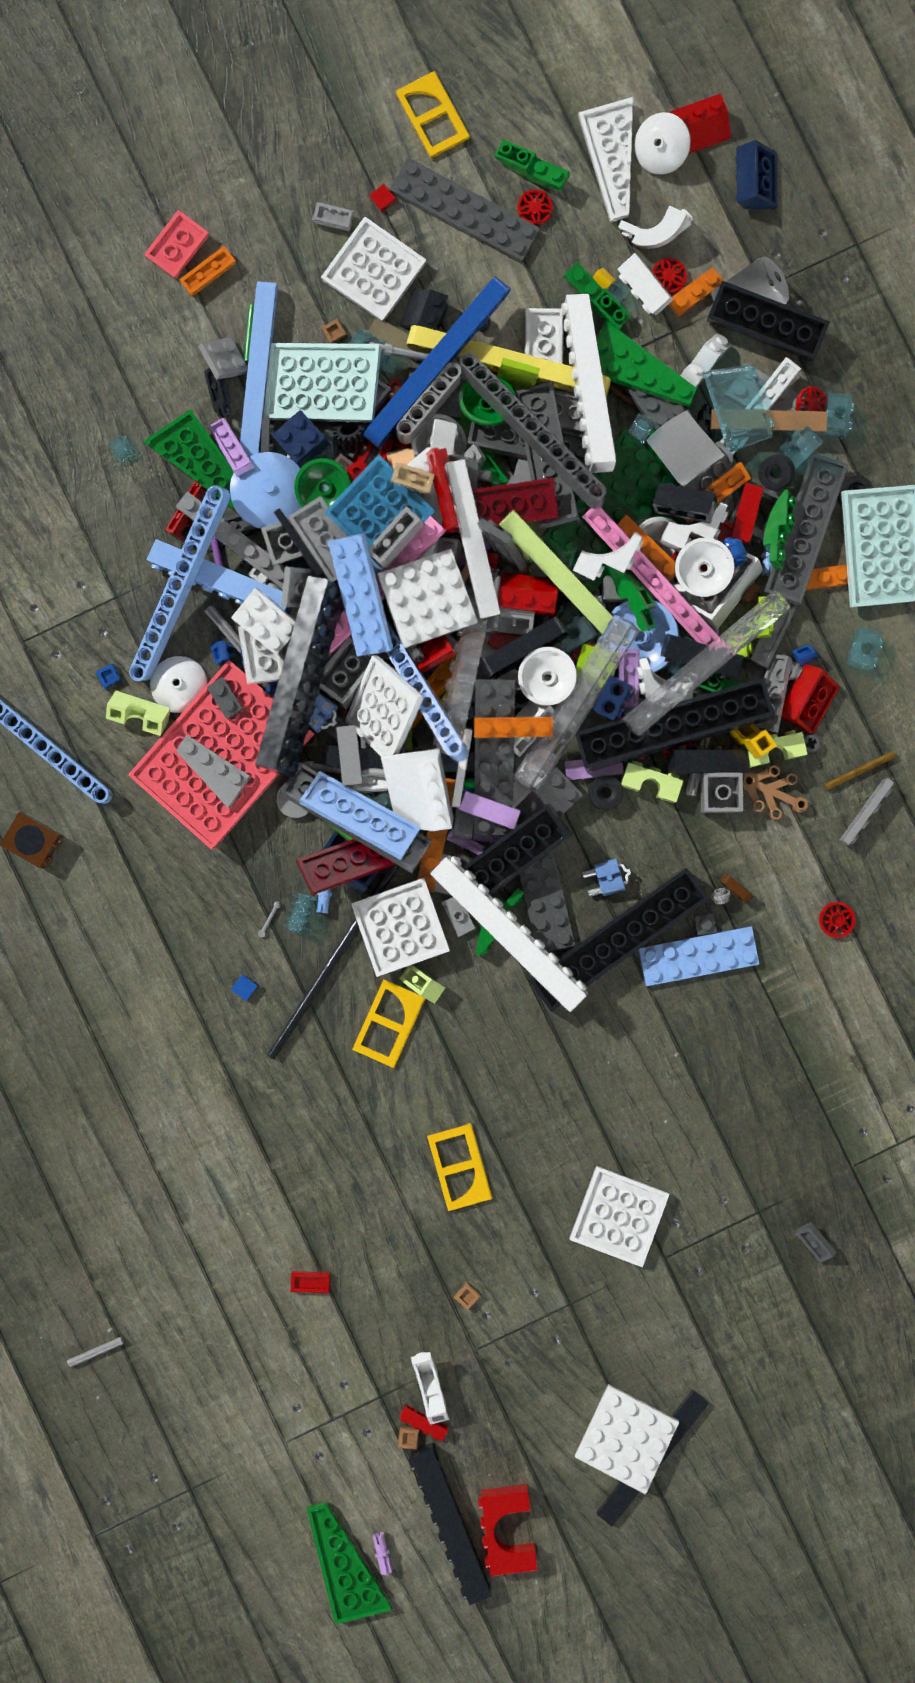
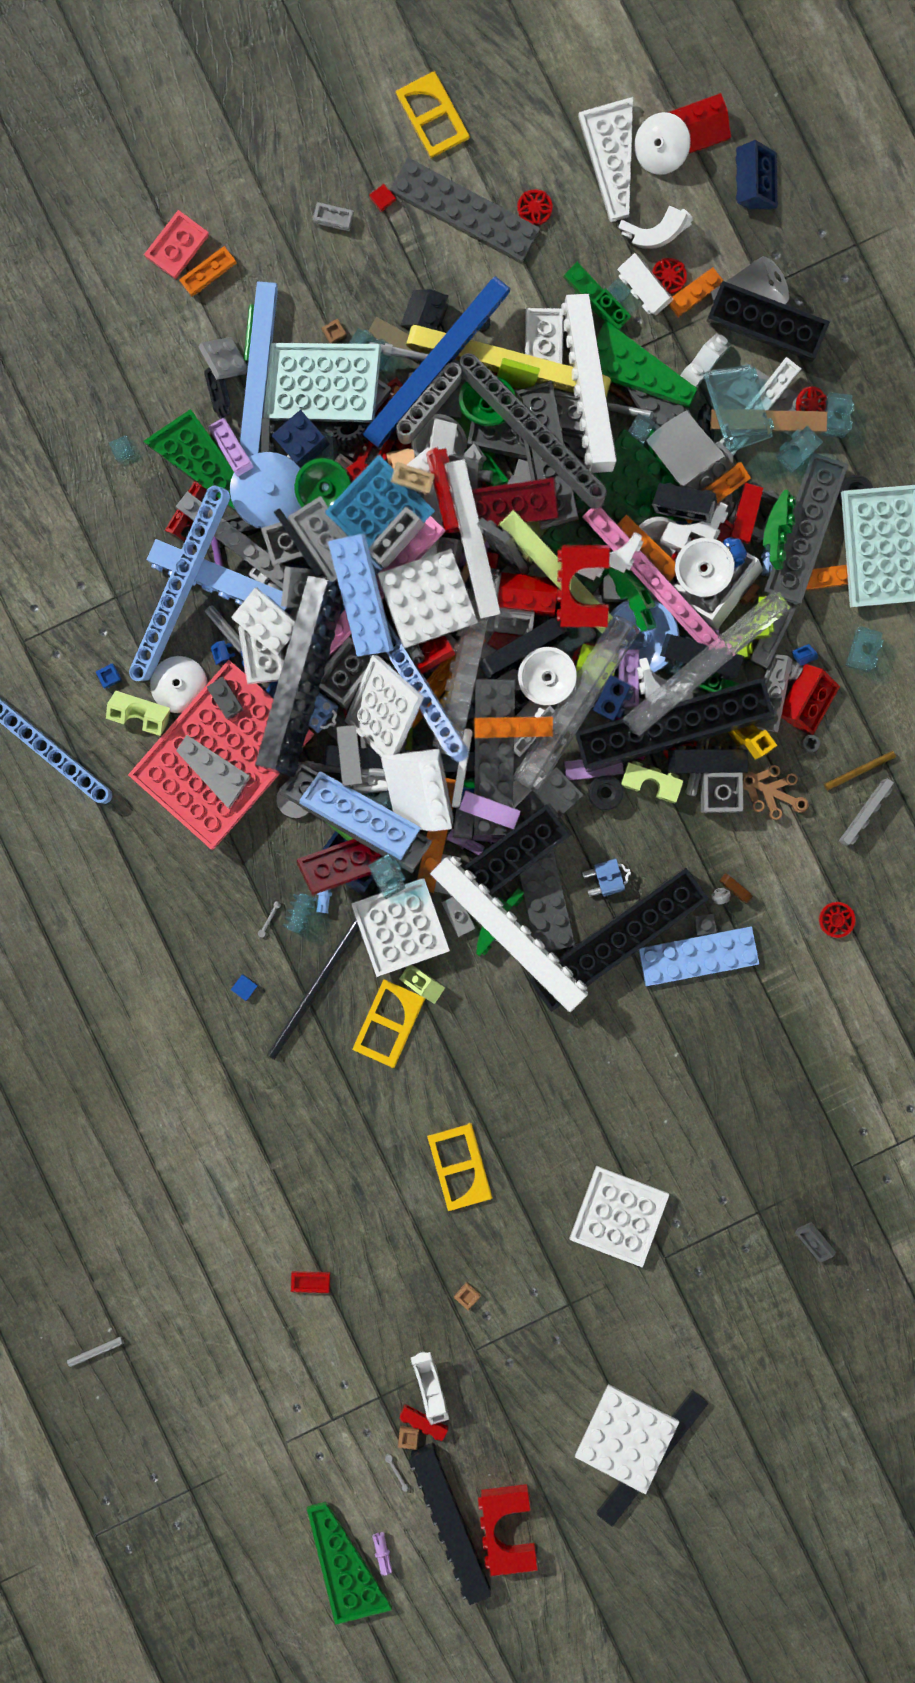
reddish brown brick [0,812,64,869] -> none
white plate [321,217,426,322] -> none
green slope [494,139,570,191] -> none
yellow slope [593,268,617,290] -> none
yellowish green arch [743,730,807,768] -> none
black tyre [758,454,795,491] -> none
none -> clear light blue brick [368,854,405,900]
none -> light grey hinge [385,1454,409,1492]
none -> red arch [557,545,610,627]
none -> light grey bar [607,402,654,419]

